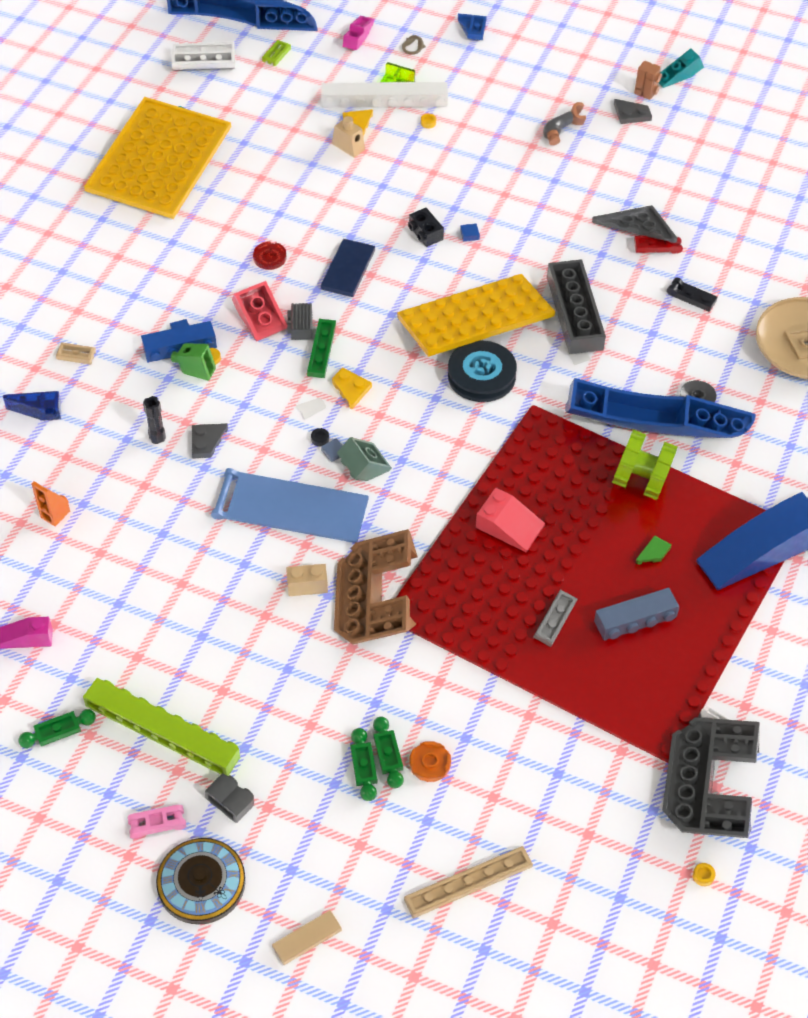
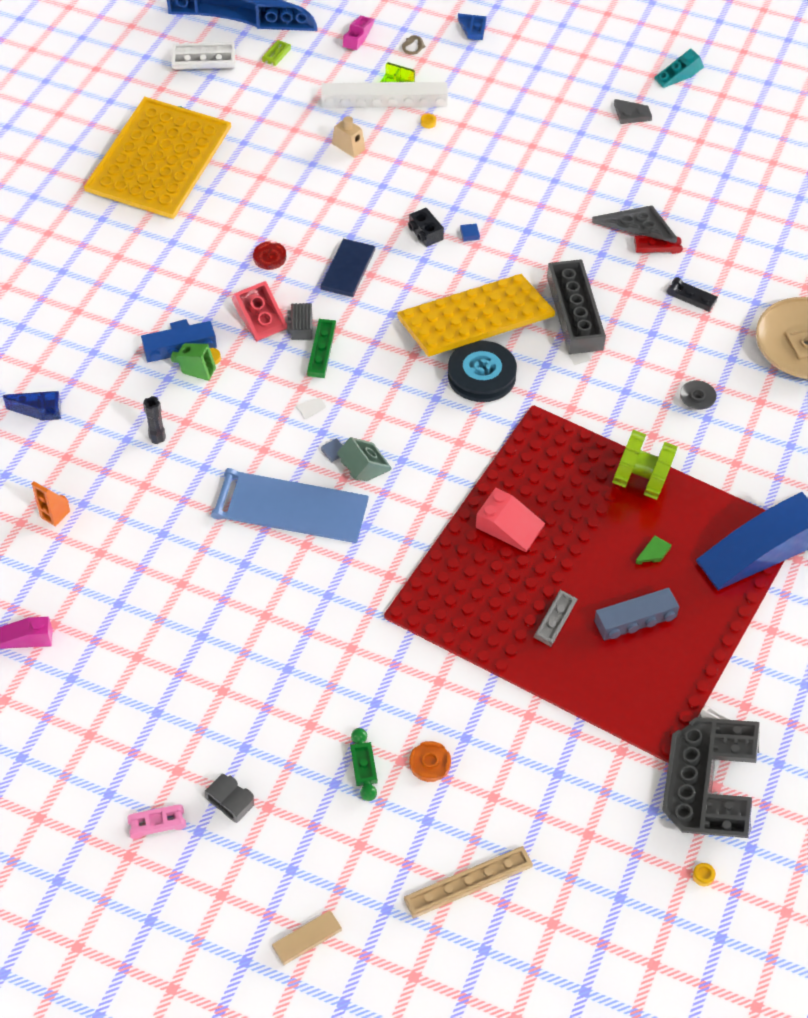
green plate [18,709,96,749] -> none
tan tile [56,342,96,365] -> none
lime brick [83,678,240,776] -> none
dish [156,838,246,925] -> none
dark grey wing [192,423,228,459] -> none
tan brick [286,564,328,596] -> none
black tile [311,428,329,447] -> none
yellow wing [332,367,372,409] -> none
medium nougat slope [334,529,418,645] -> none
yellow wing [342,109,373,137] -> none
green plate [373,716,404,789] -> none
piece [543,102,586,145] -> none
blue slope [565,378,756,438] -> none
nougat brick [634,60,662,100] -> none

